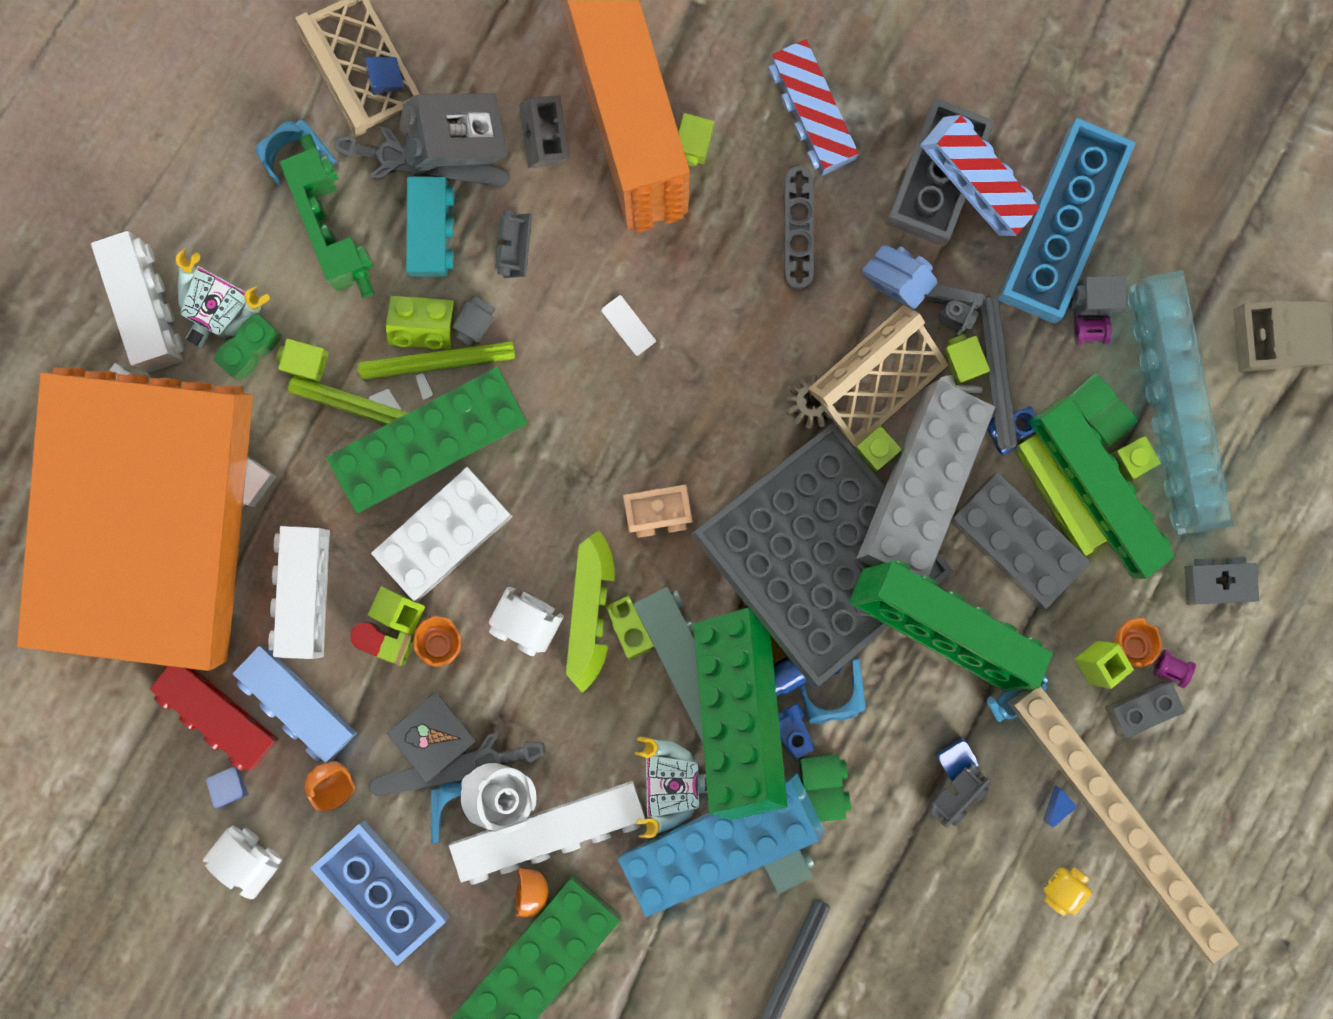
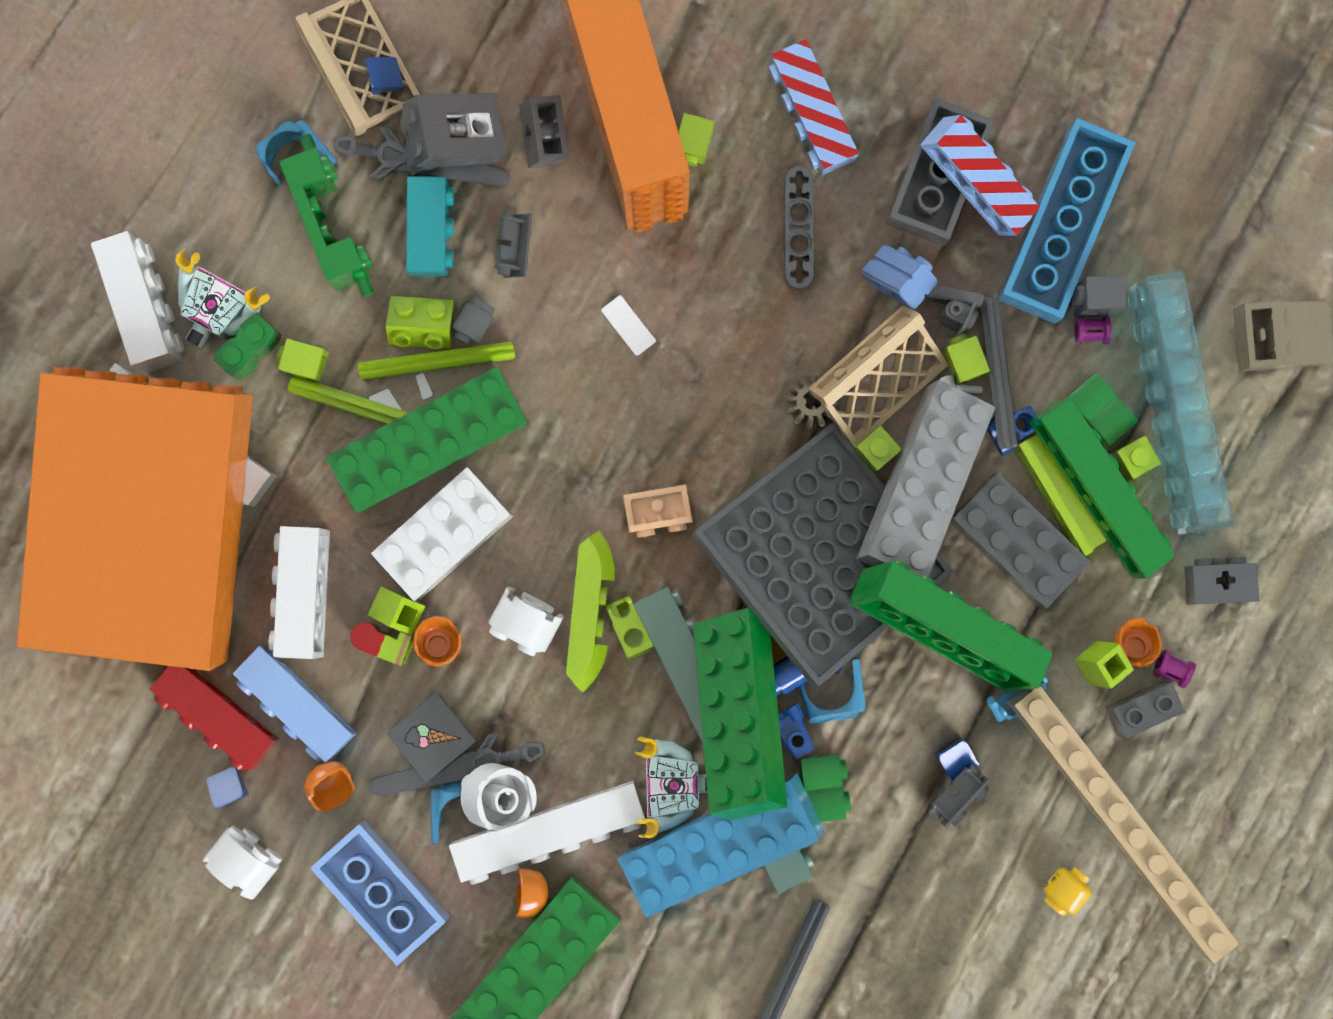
blue slope [1043,785,1076,827] -> none

